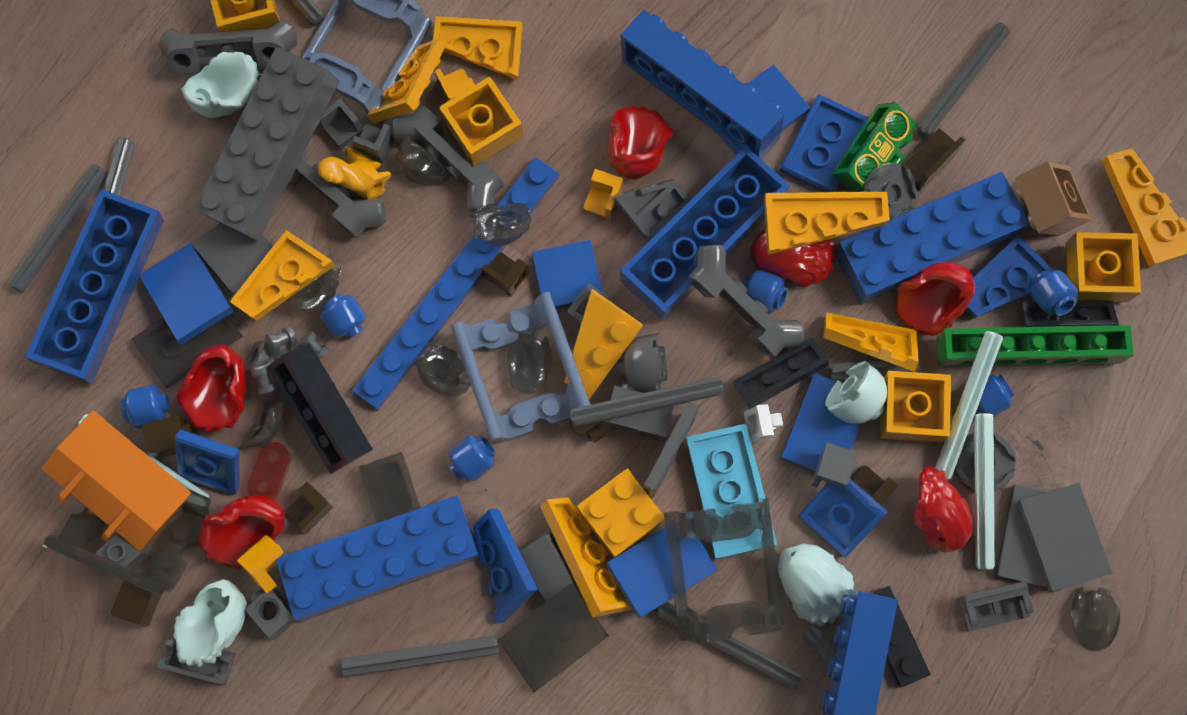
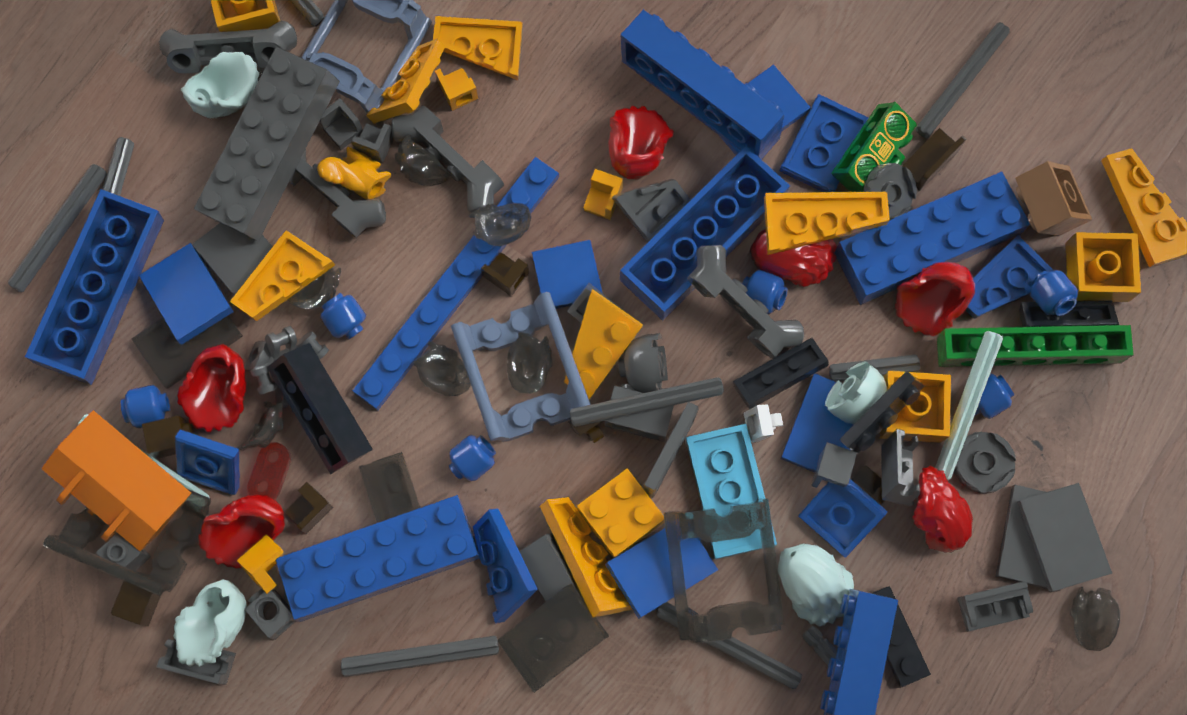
light orange brick [439,76,523,167] -> none
light orange wing [823,312,918,372] -> none
light aqua axle [974,413,995,570] -> none
none -> black plate [840,371,924,454]
none -> dark grey hinge [881,429,920,507]

